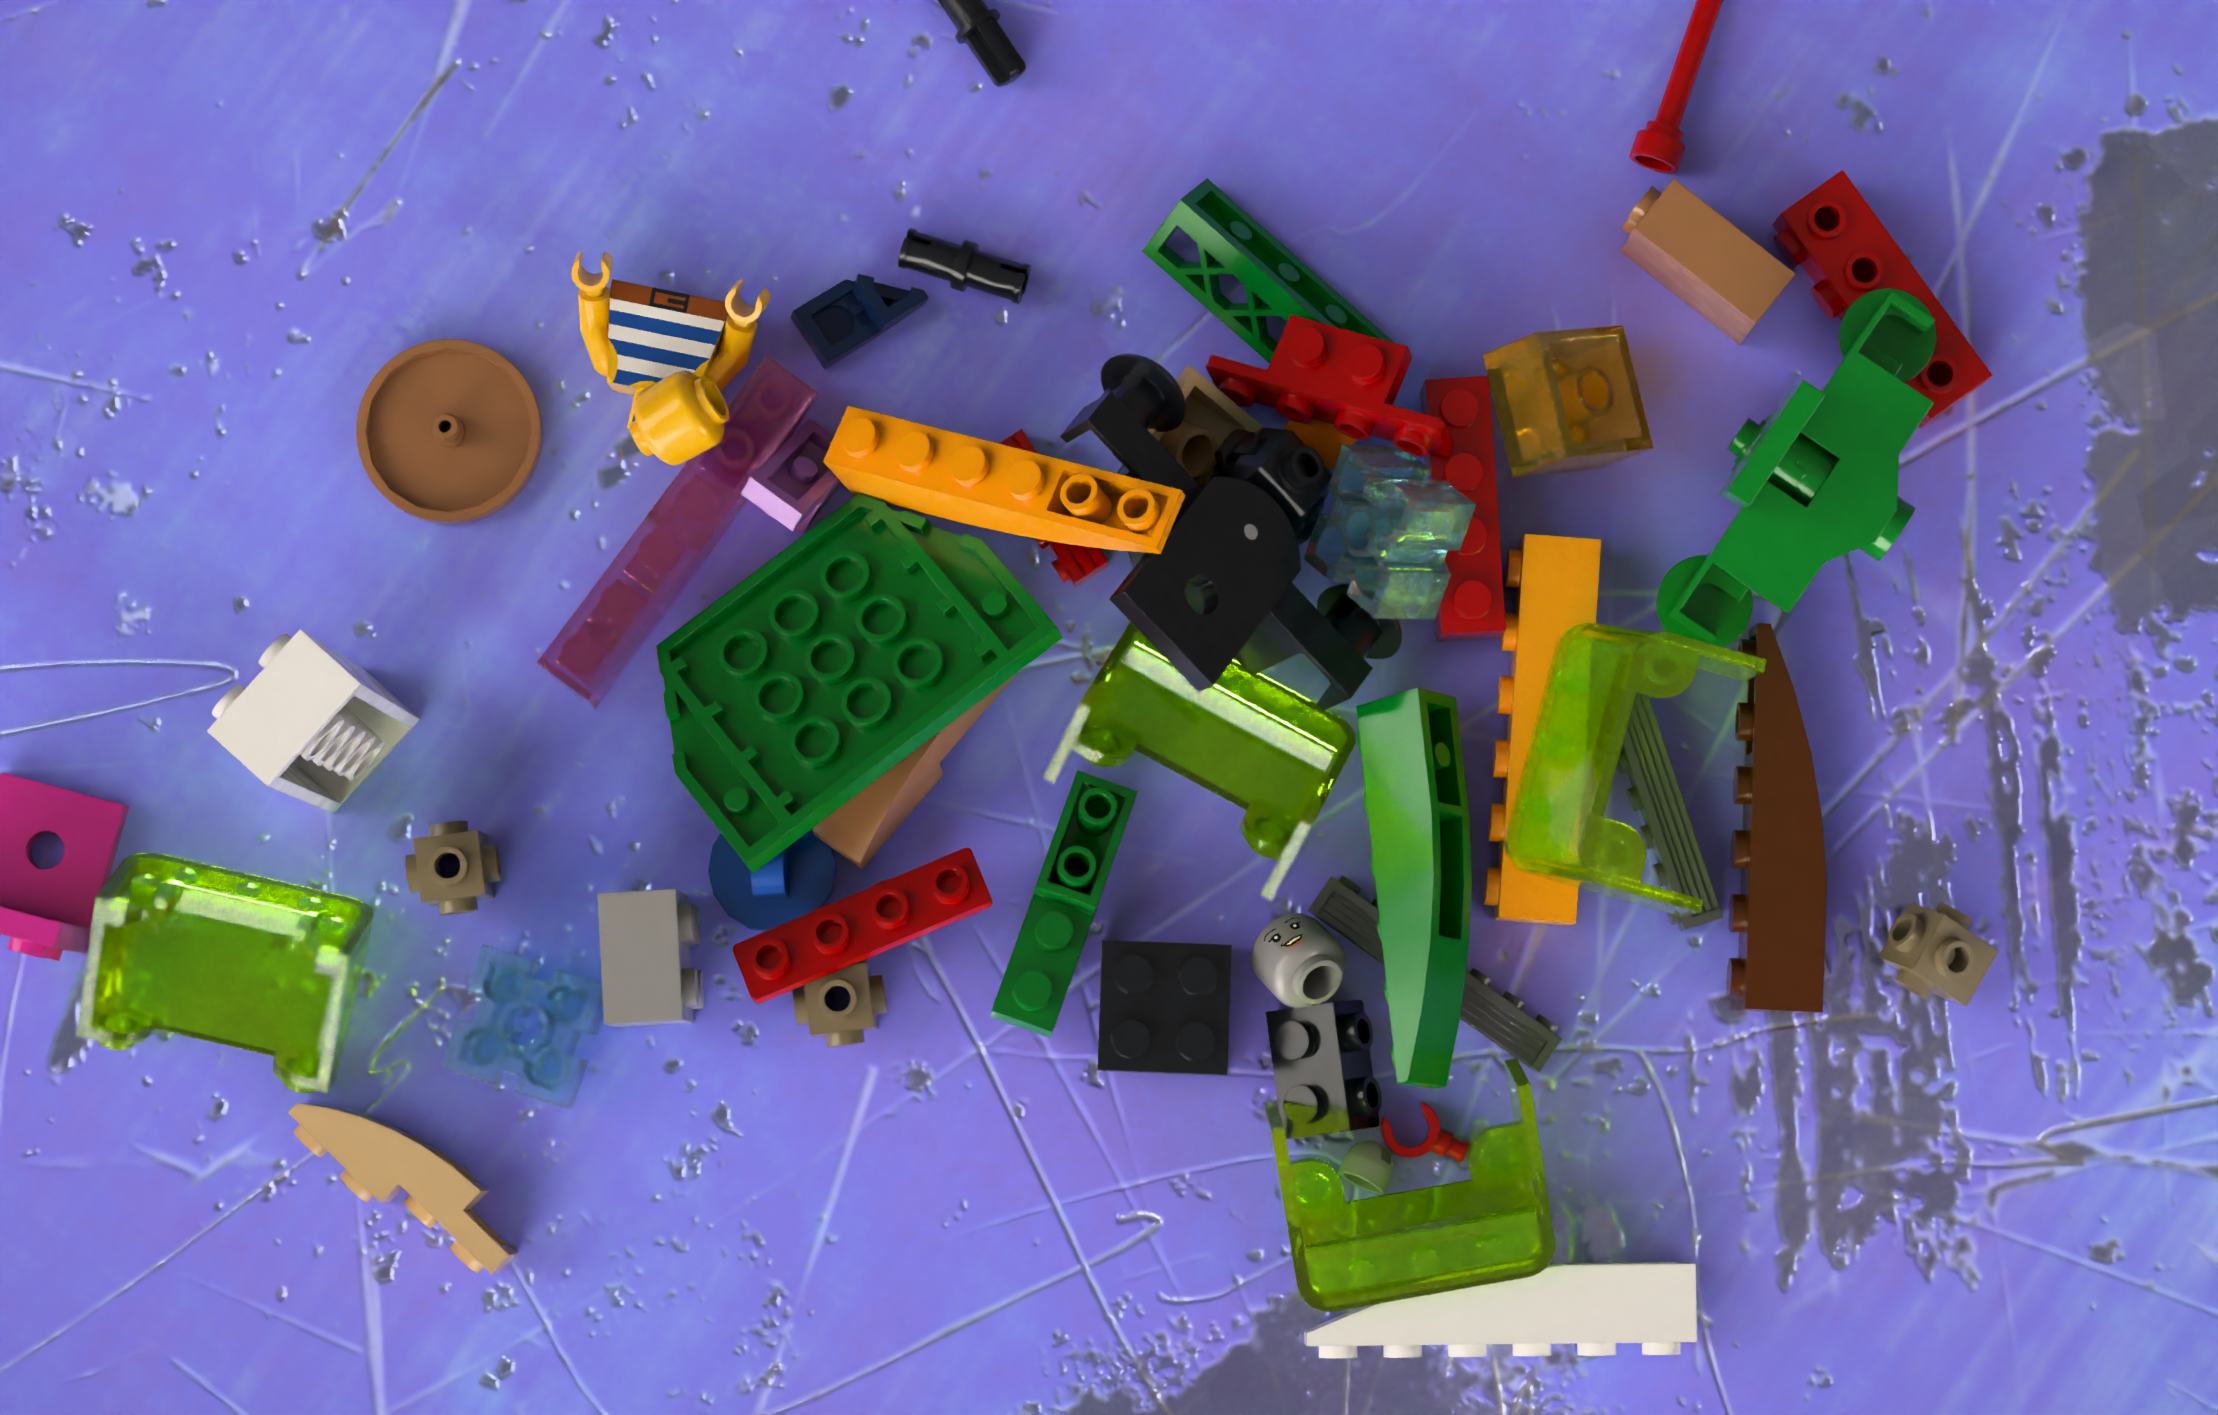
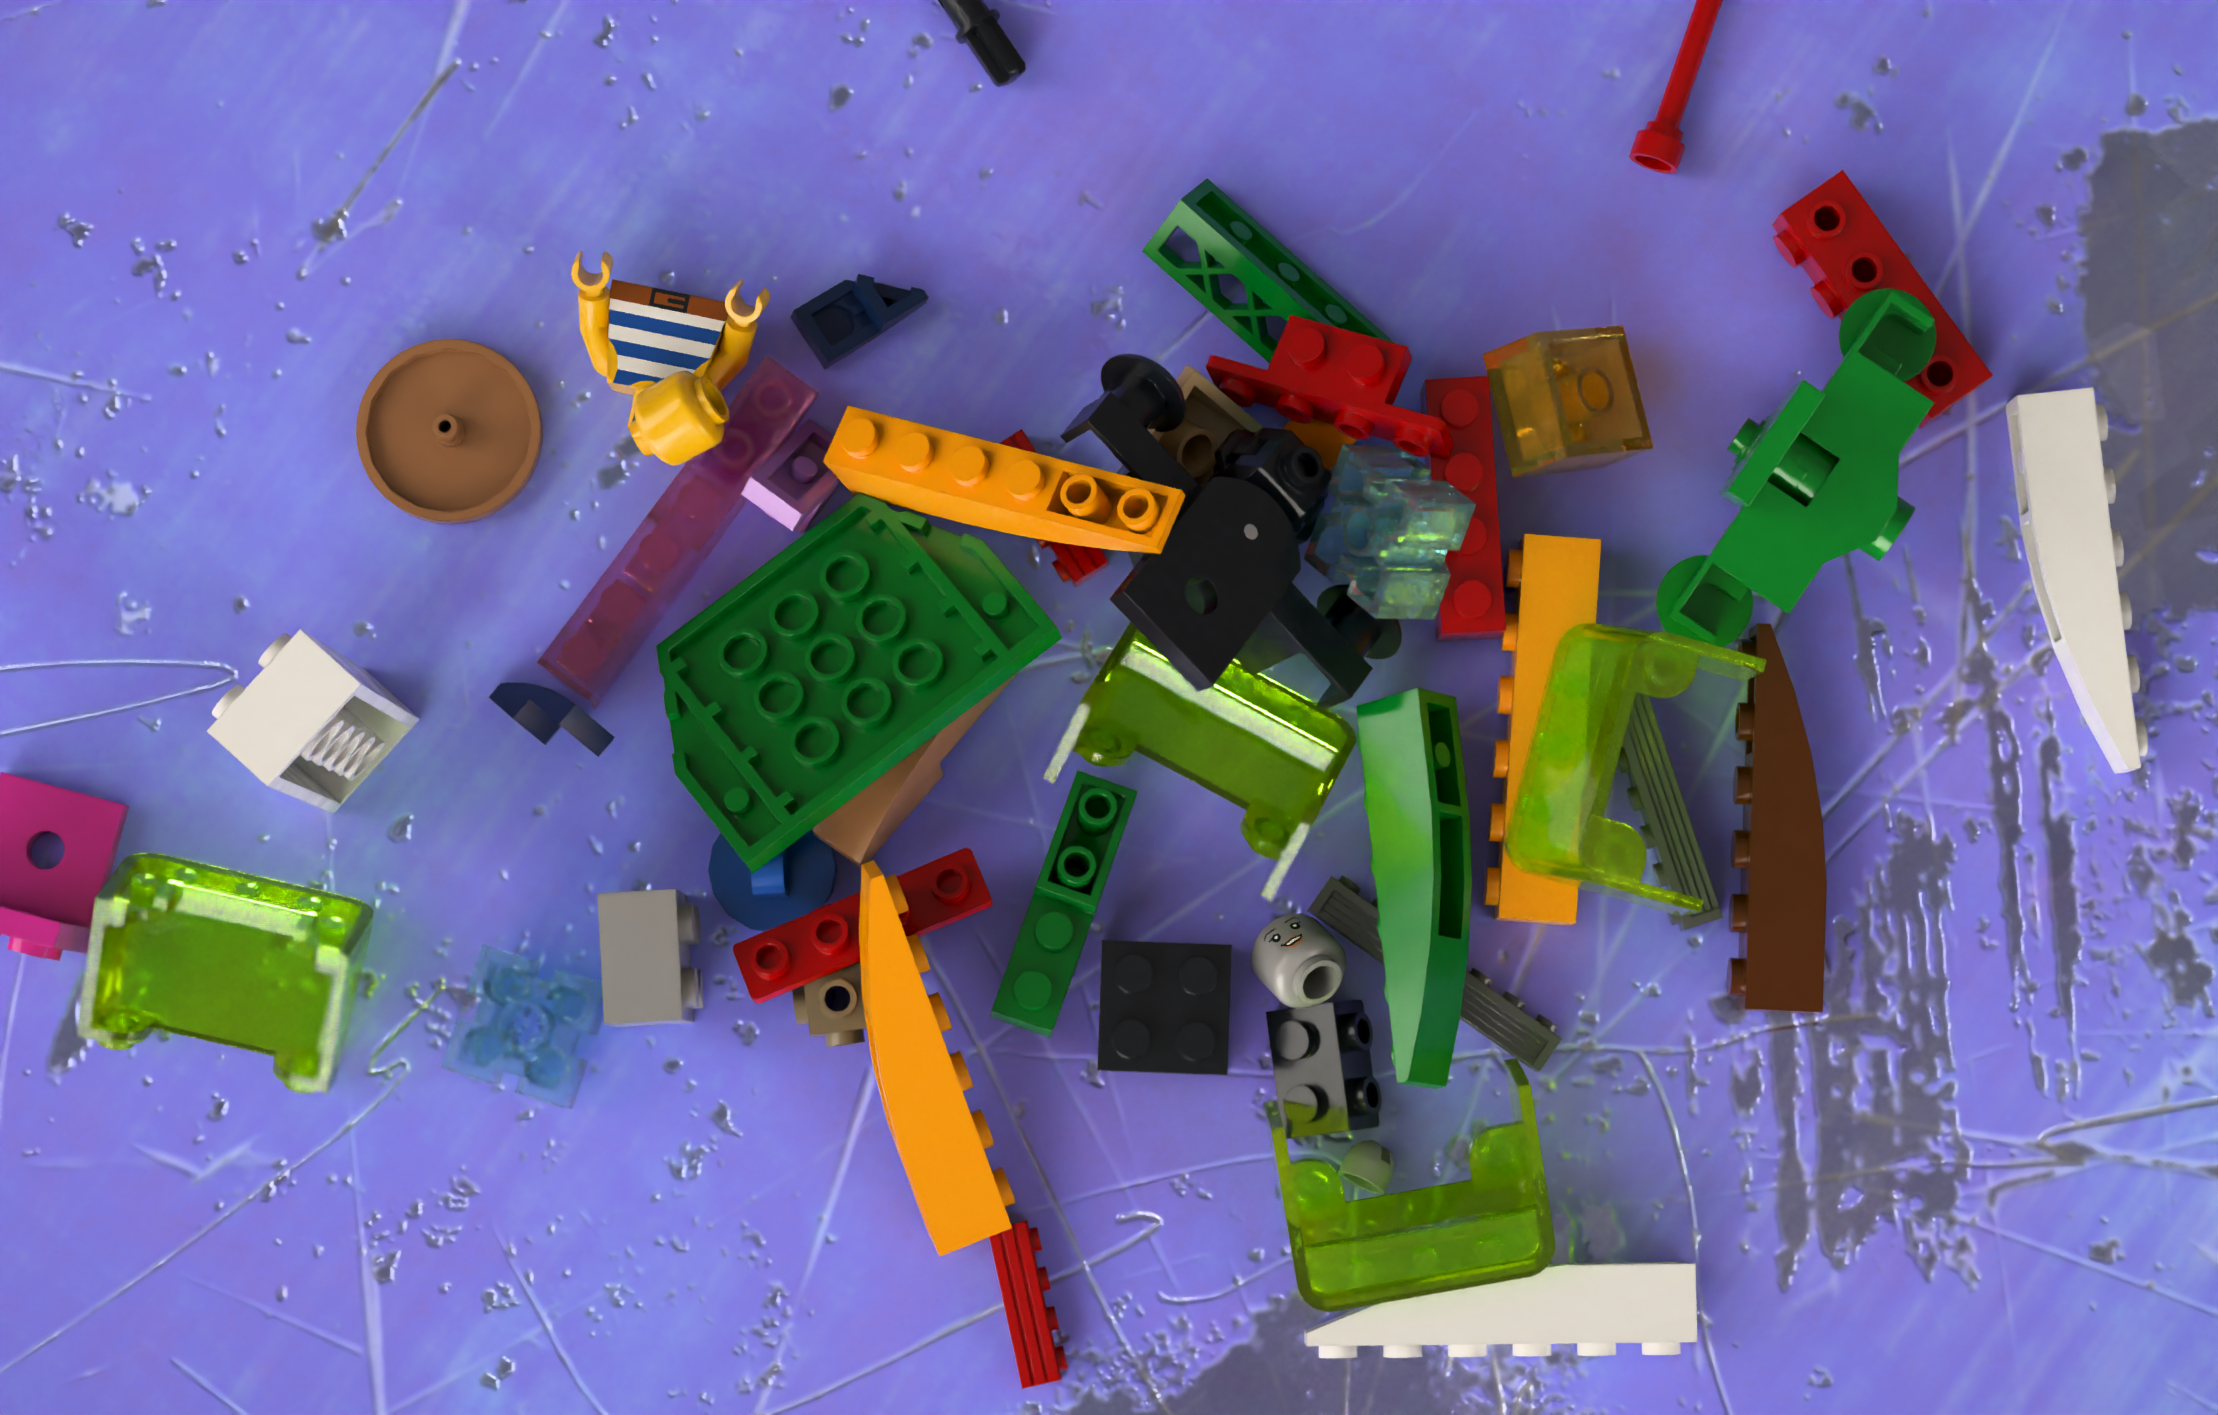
tan slope [288,1103,517,1274] -> none
dark tan brick [405,821,502,915] -> none
black pin [898,228,1031,304] -> none
red piece [1380,1102,1470,1162] -> none
medium nougat brick [1620,178,1796,344] -> none
dark tan brick [1878,902,1998,1006] -> none
none -> dark blue slope [488,682,615,757]
none -> light orange slope [859,860,1015,1256]
none -> red piece [989,1220,1068,1389]
none -> white slope [2005,387,2148,774]

